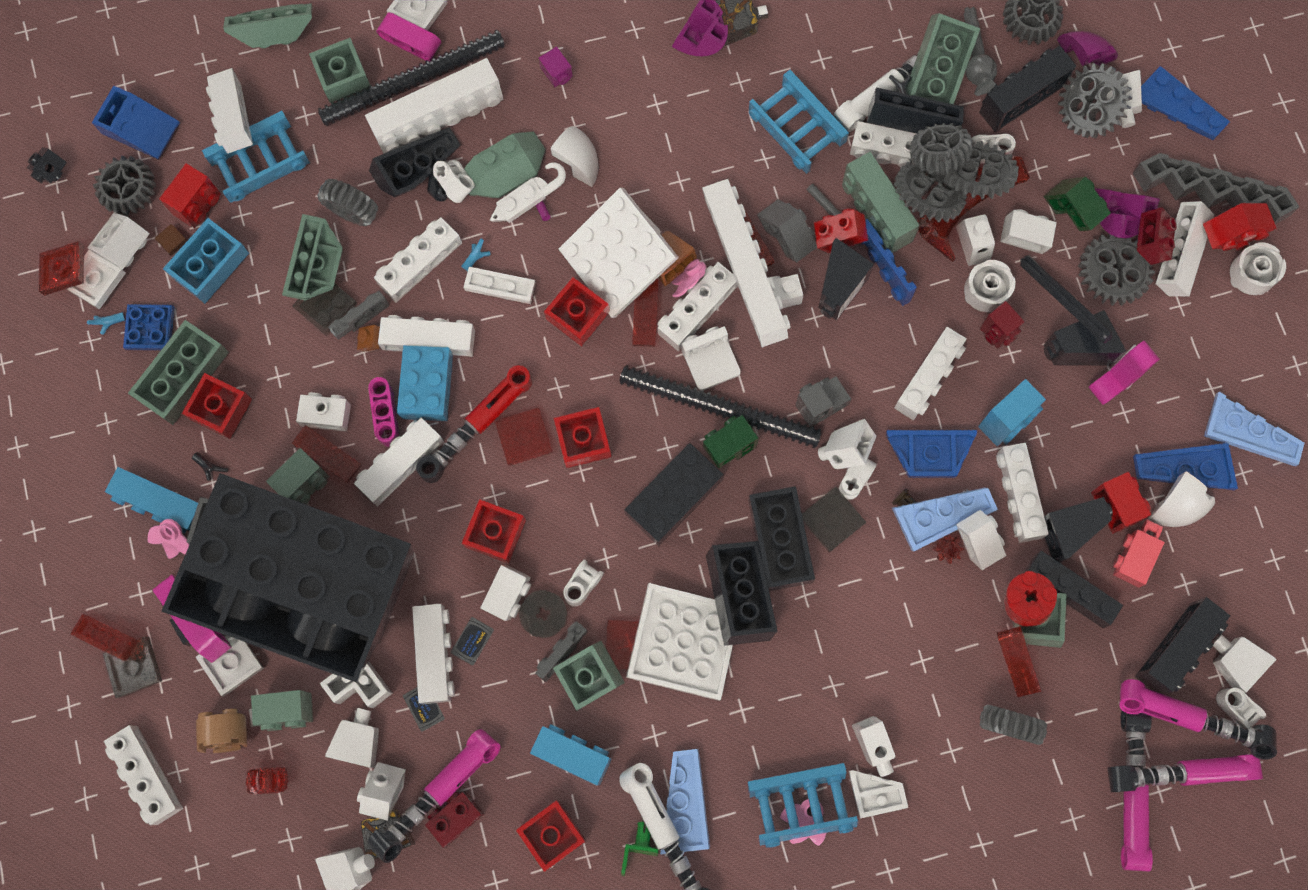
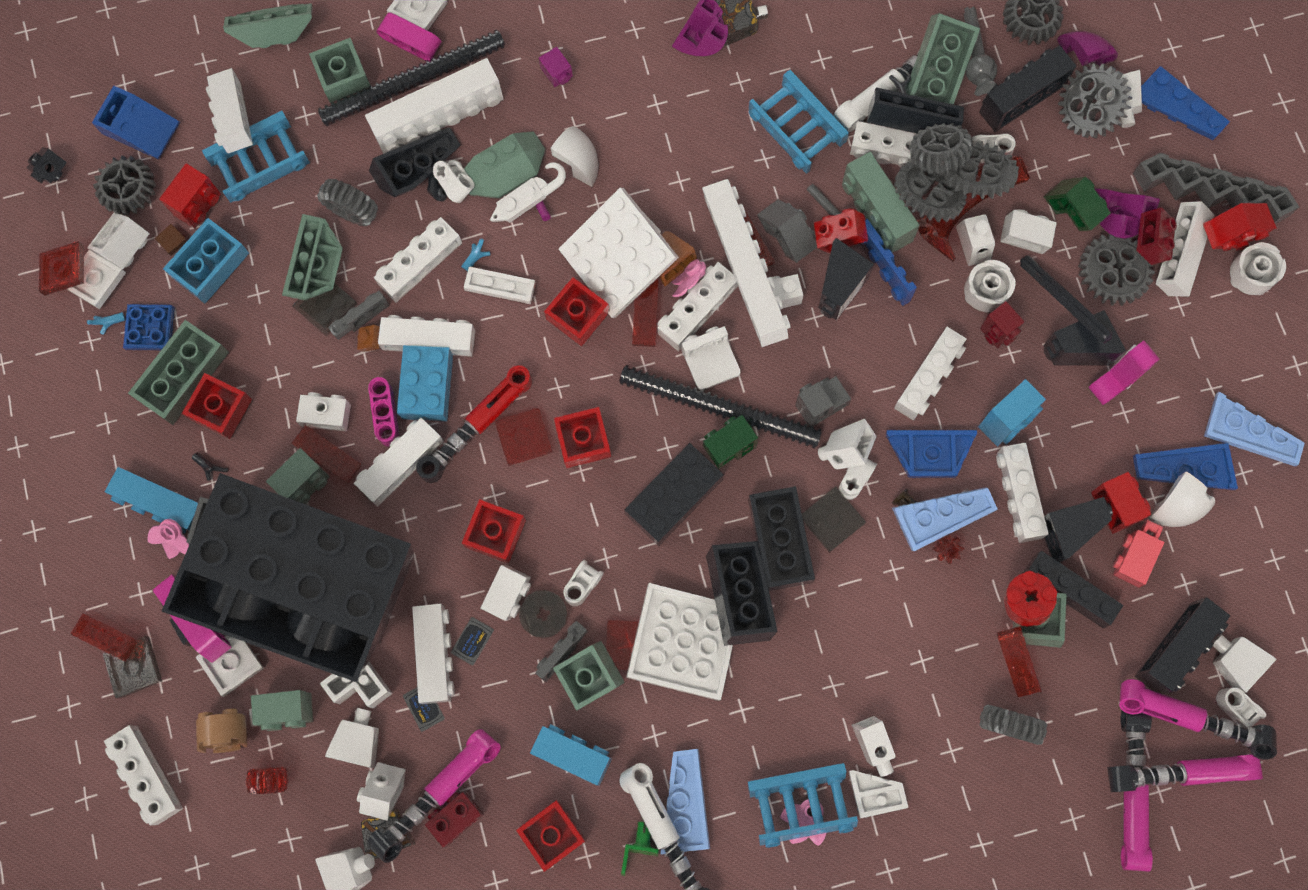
white brick [956,510,1006,570] -> none

